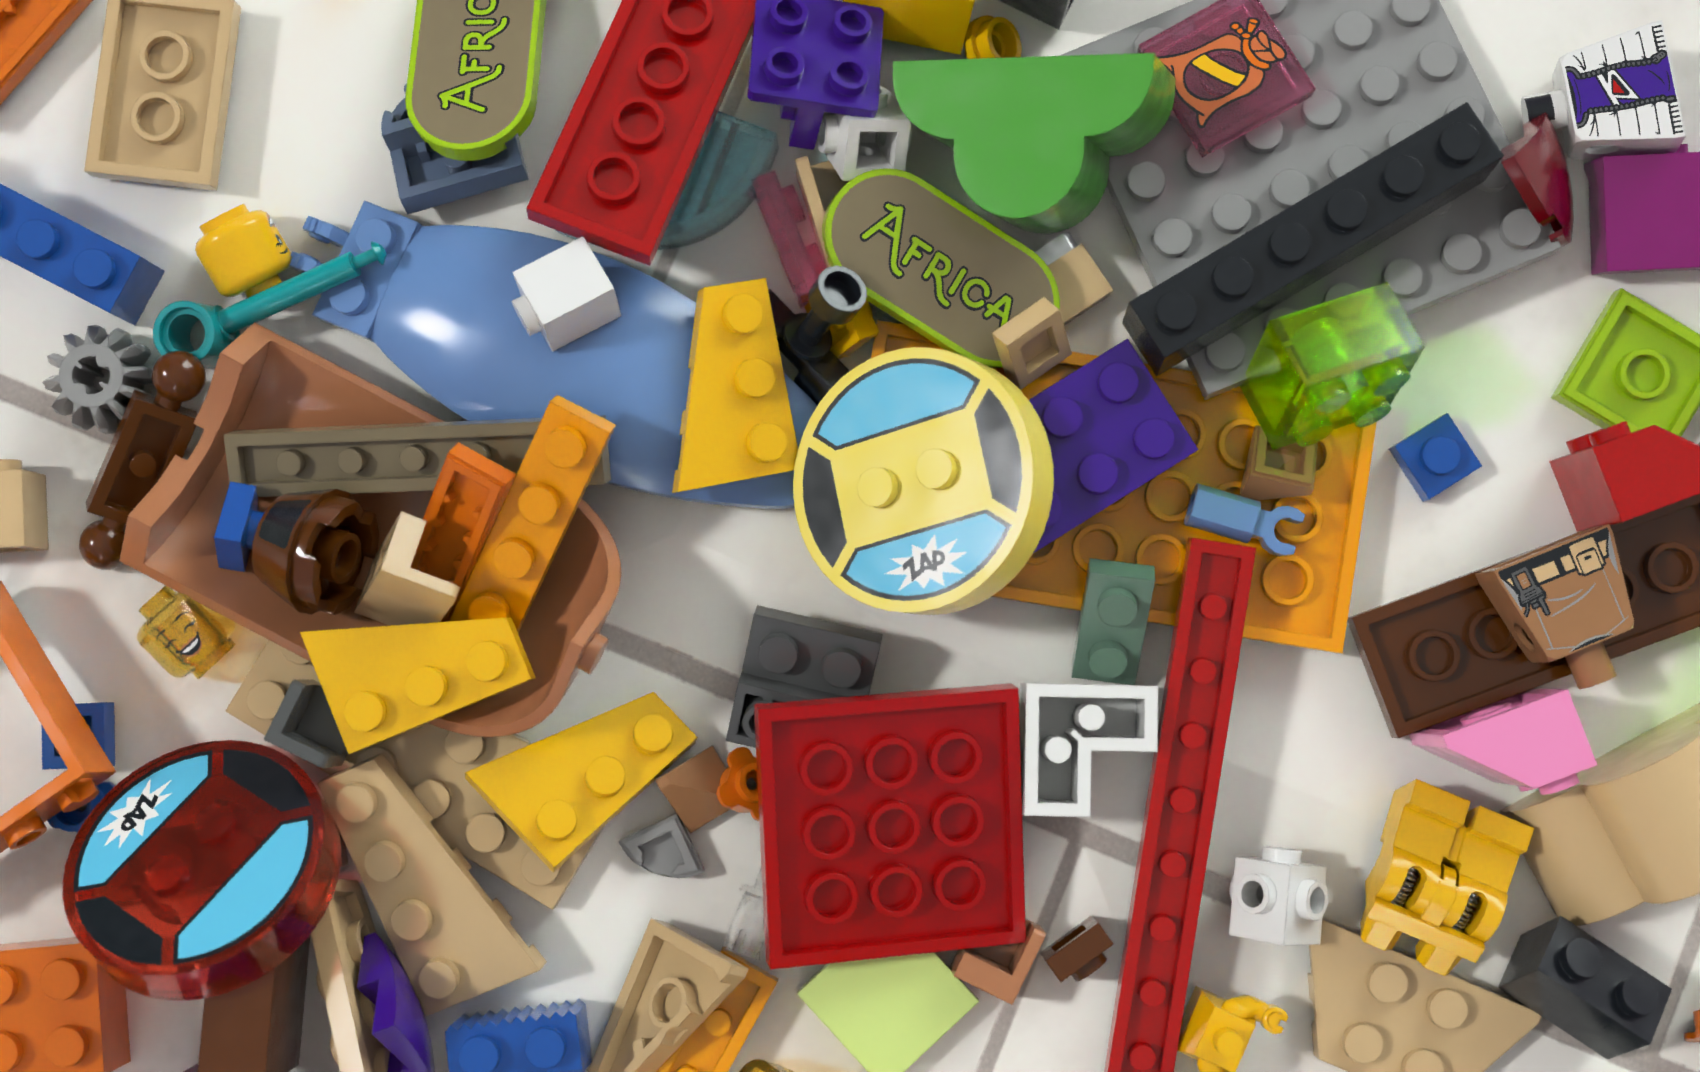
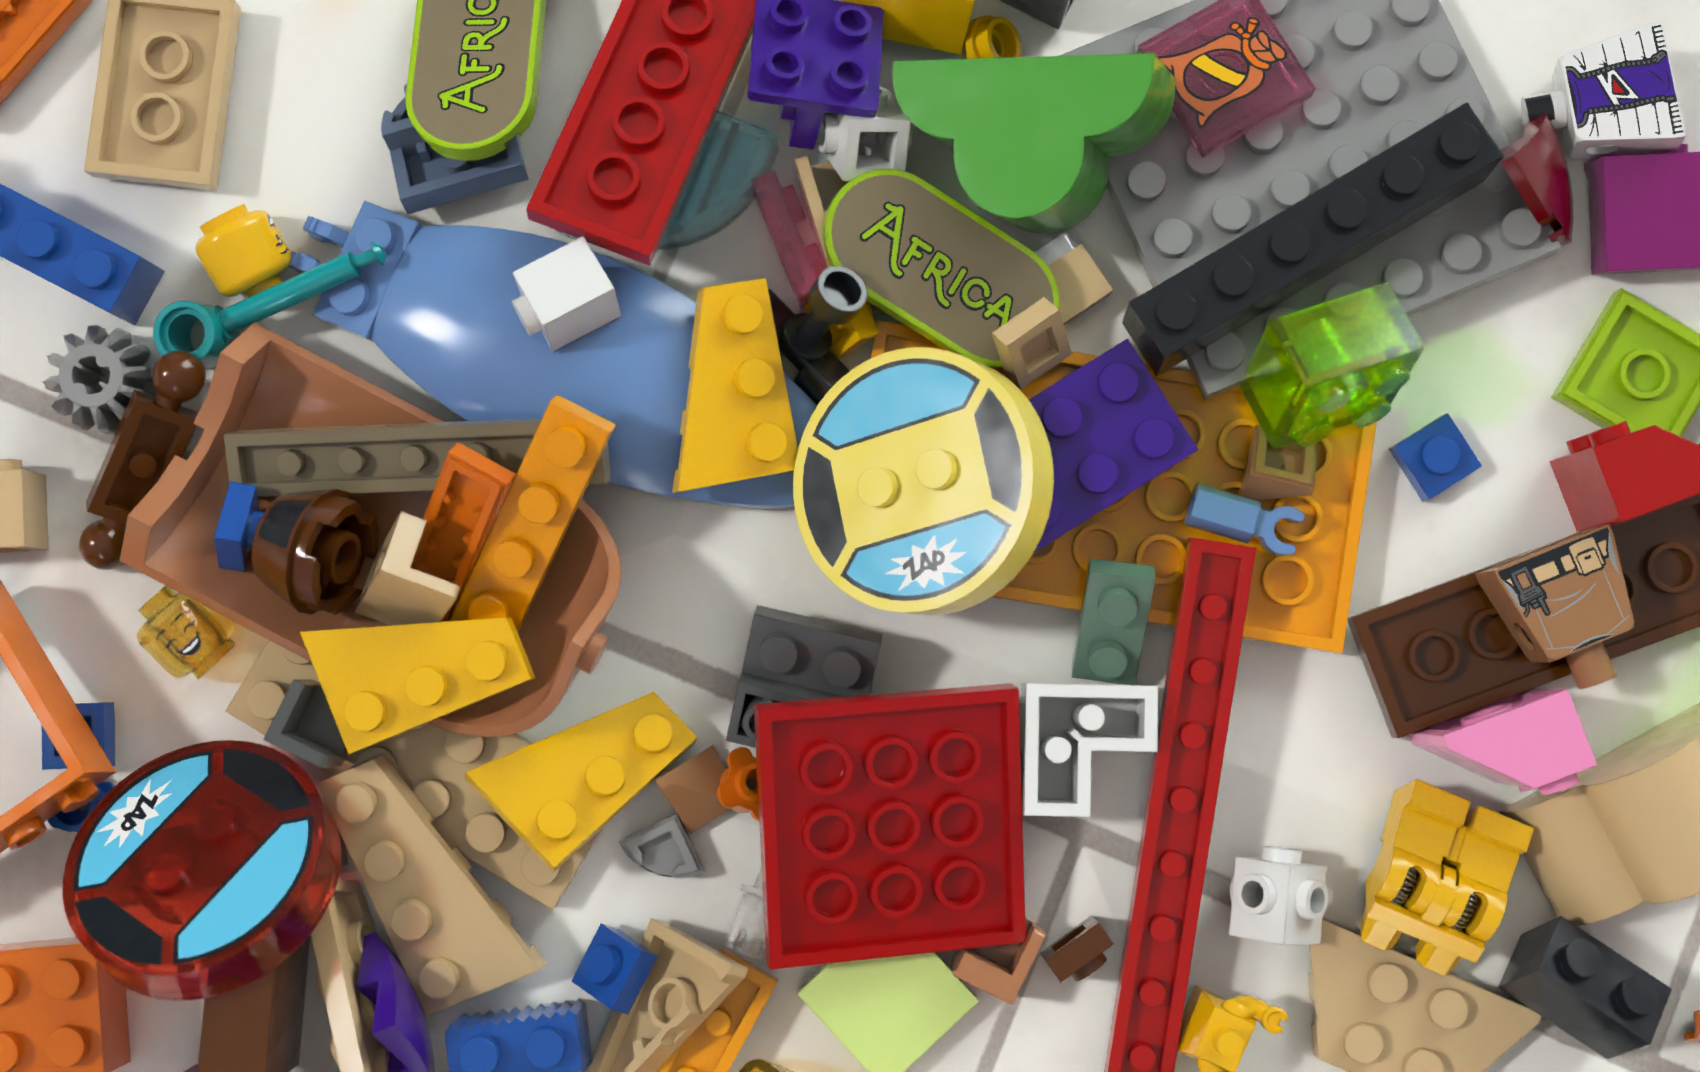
none -> blue plate [572,923,658,1014]

